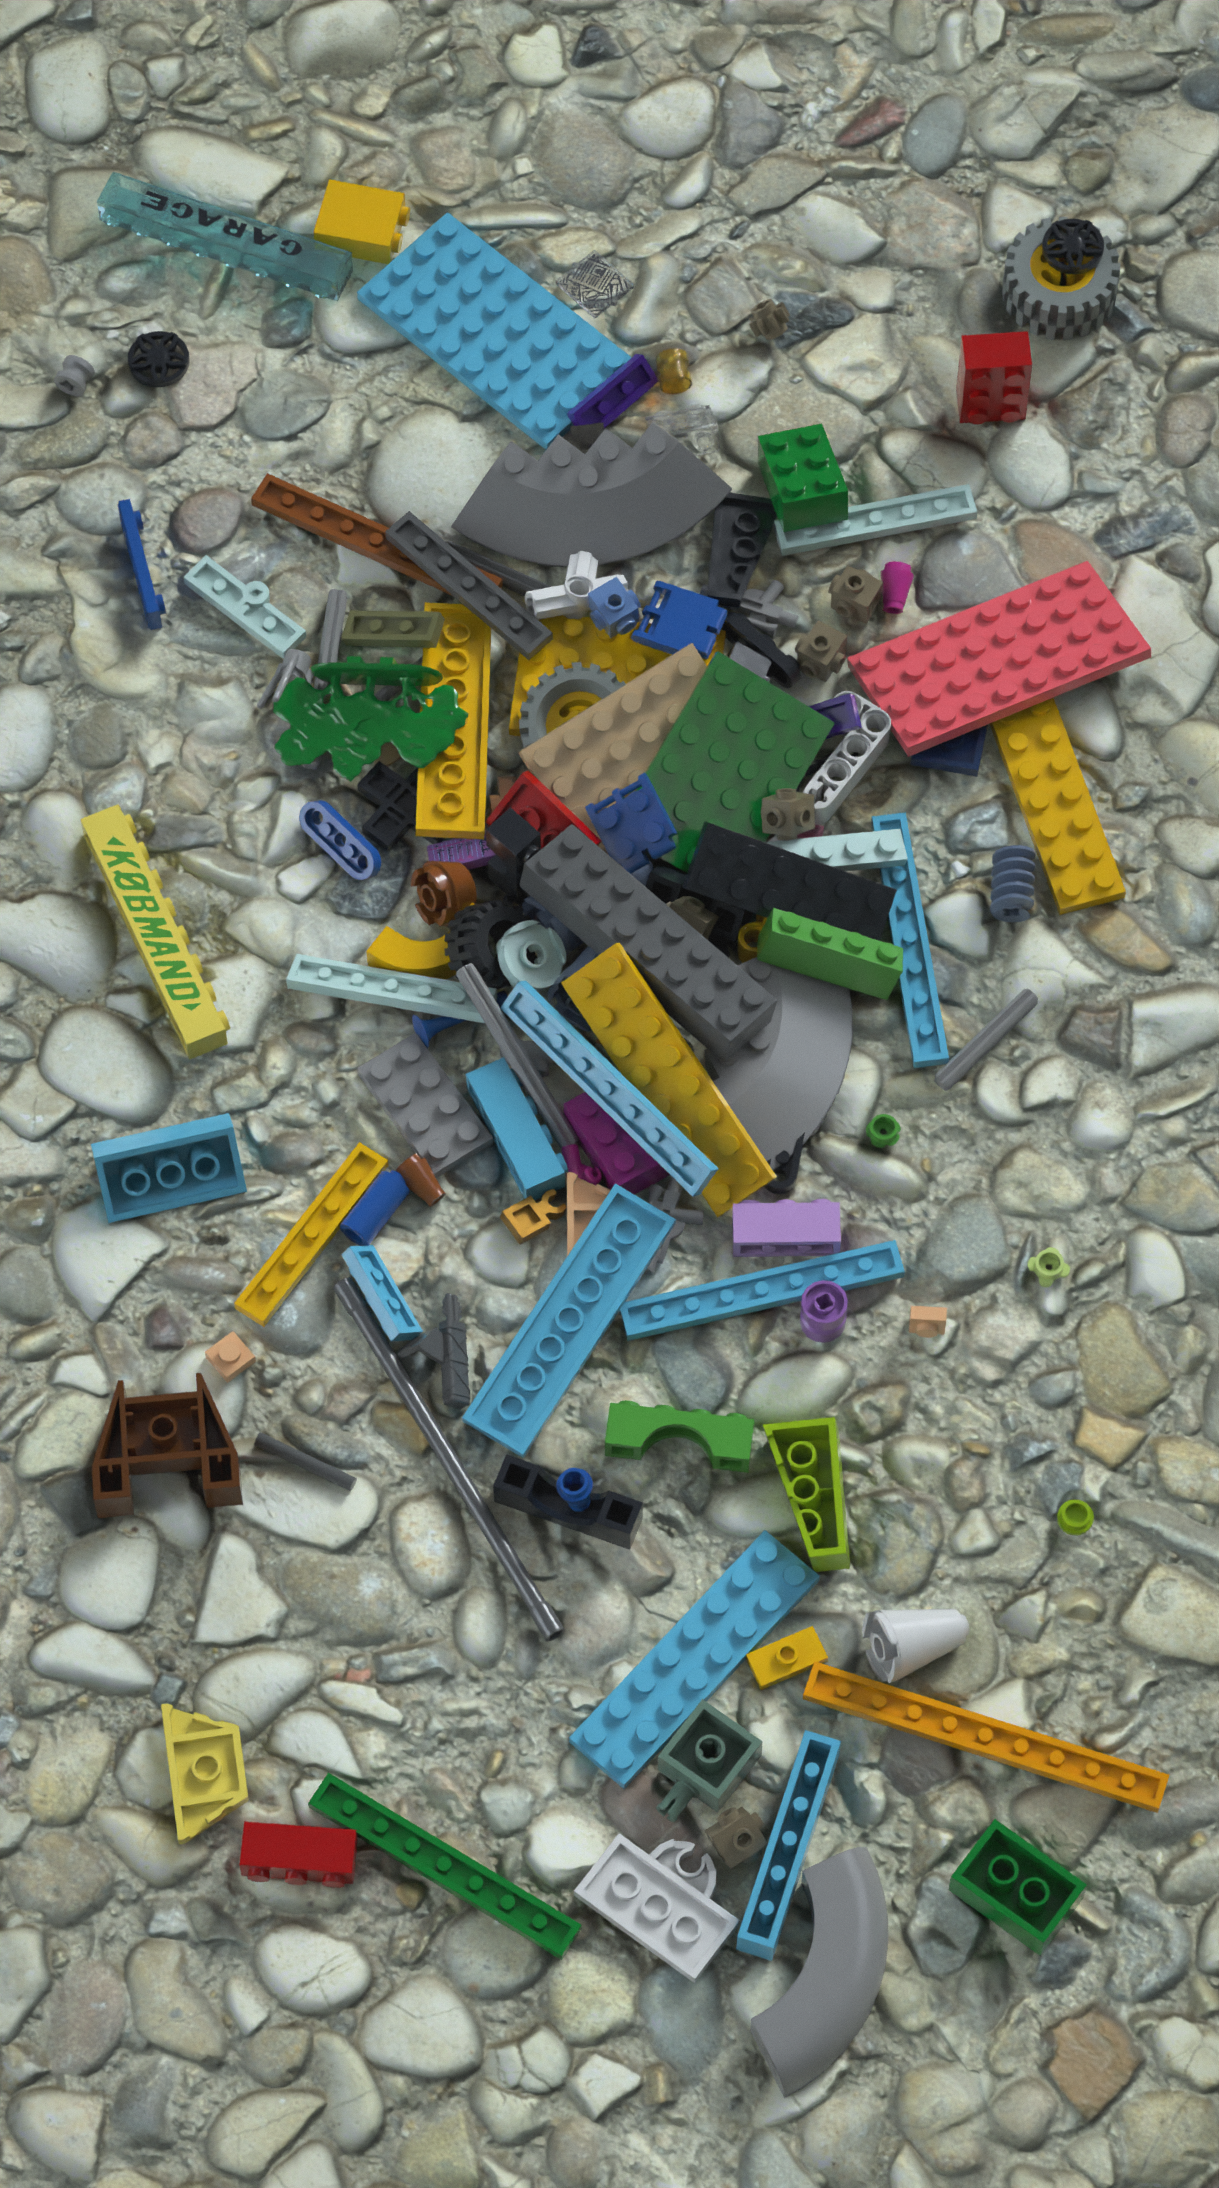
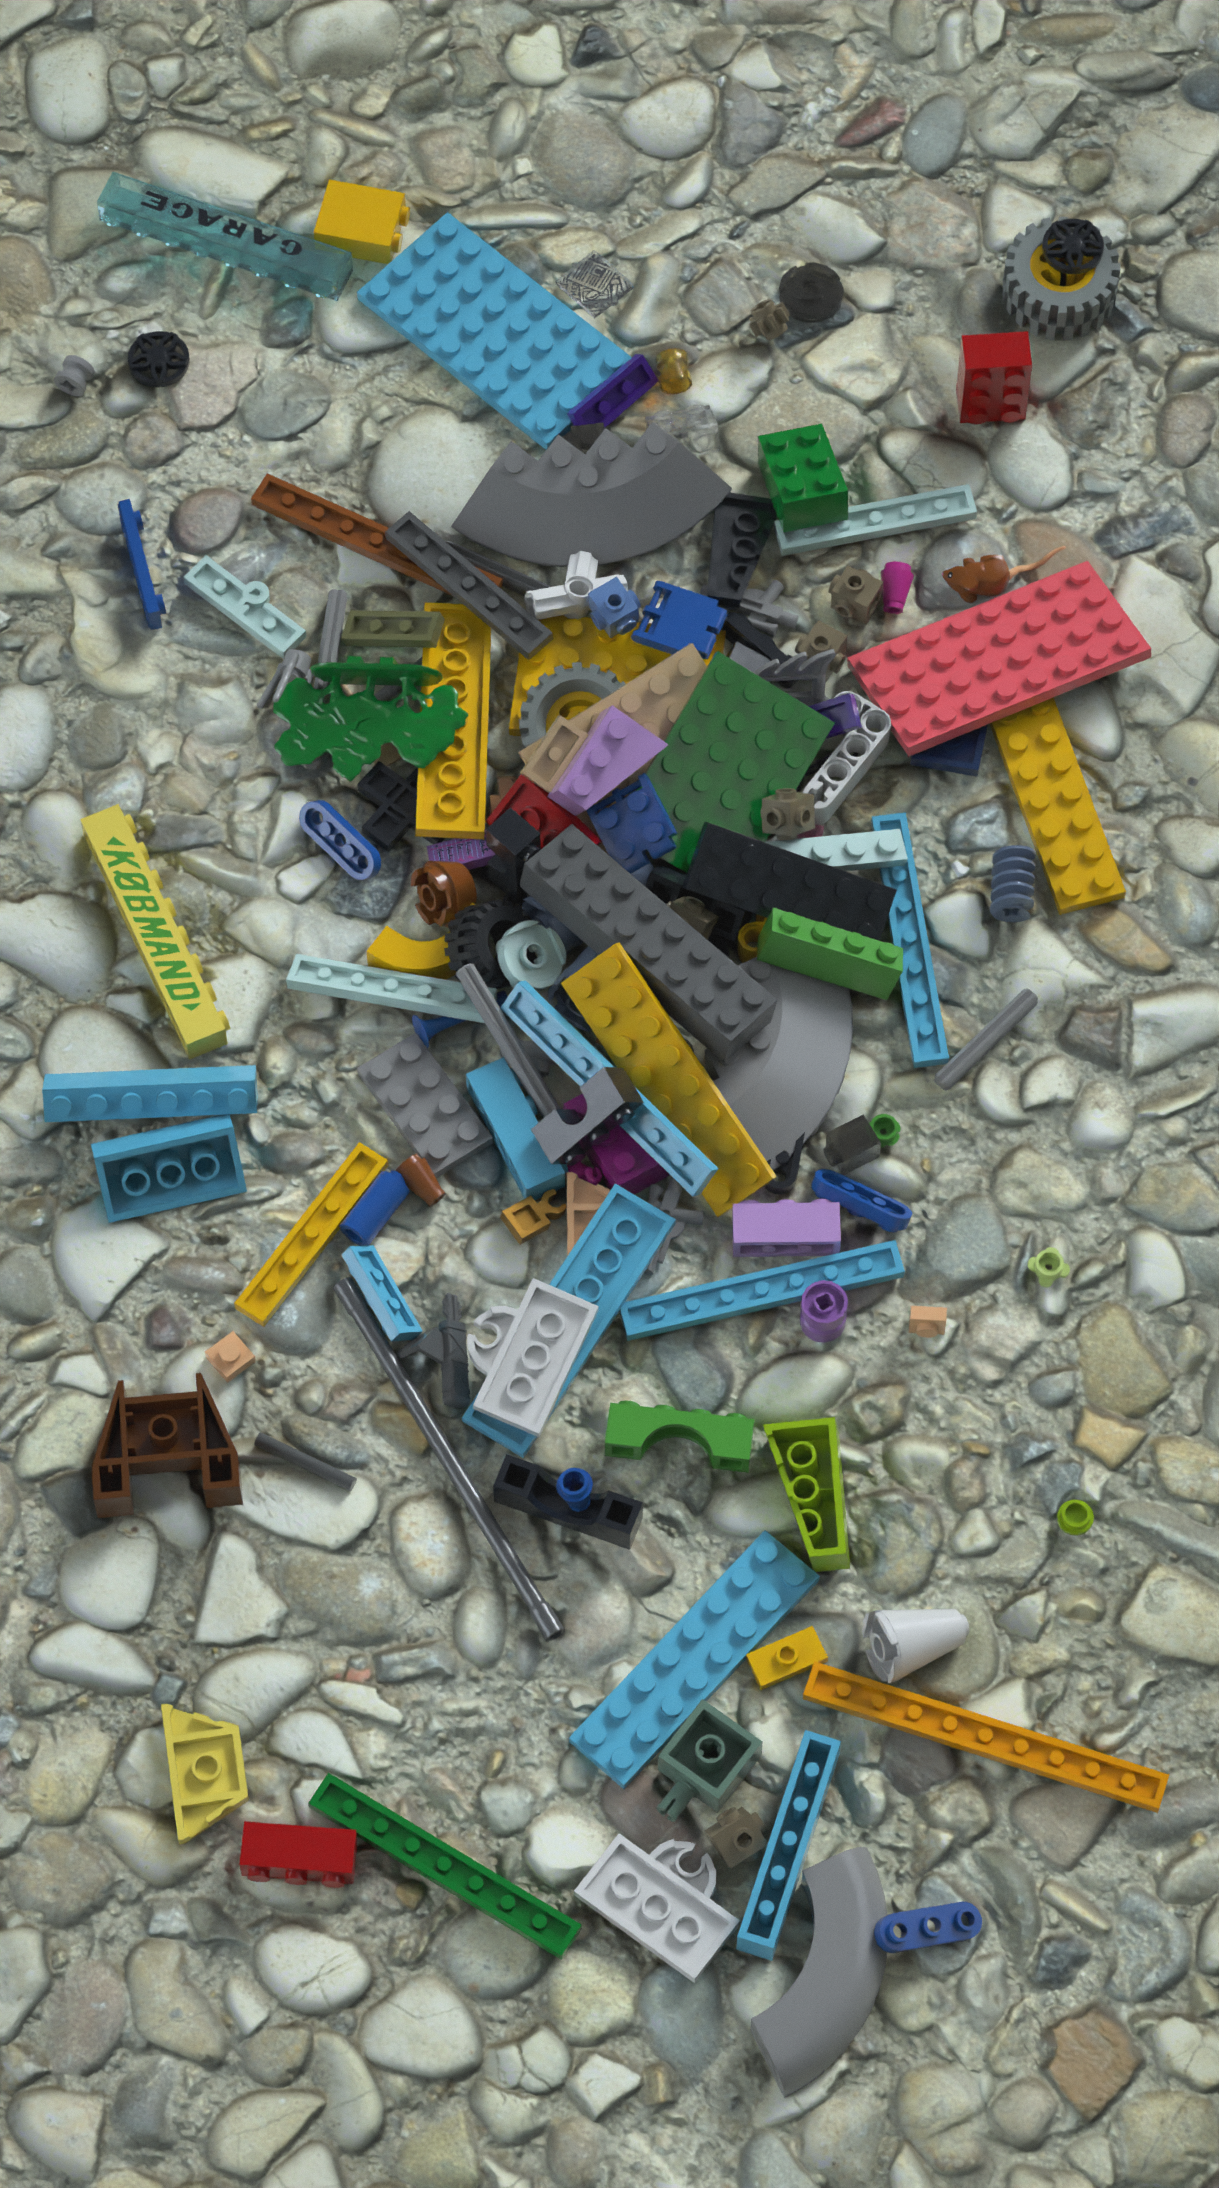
green brick [948,1819,1087,1956] -> none
none -> medium azure brick [42,1065,258,1122]
none -> white plate [467,1278,599,1437]
none -> tan plate [520,715,588,793]
none -> arch [531,1067,644,1166]
none -> lavender wedge [547,705,668,816]
none -> light grey piece [753,649,836,706]
none -> clear smoke tile [778,262,844,323]
none -> blue plate [811,1169,912,1233]
none -> clear smoke brick [823,1114,881,1175]
none -> blue plate [874,1901,982,1953]
none -> dark orange animal [942,546,1066,603]

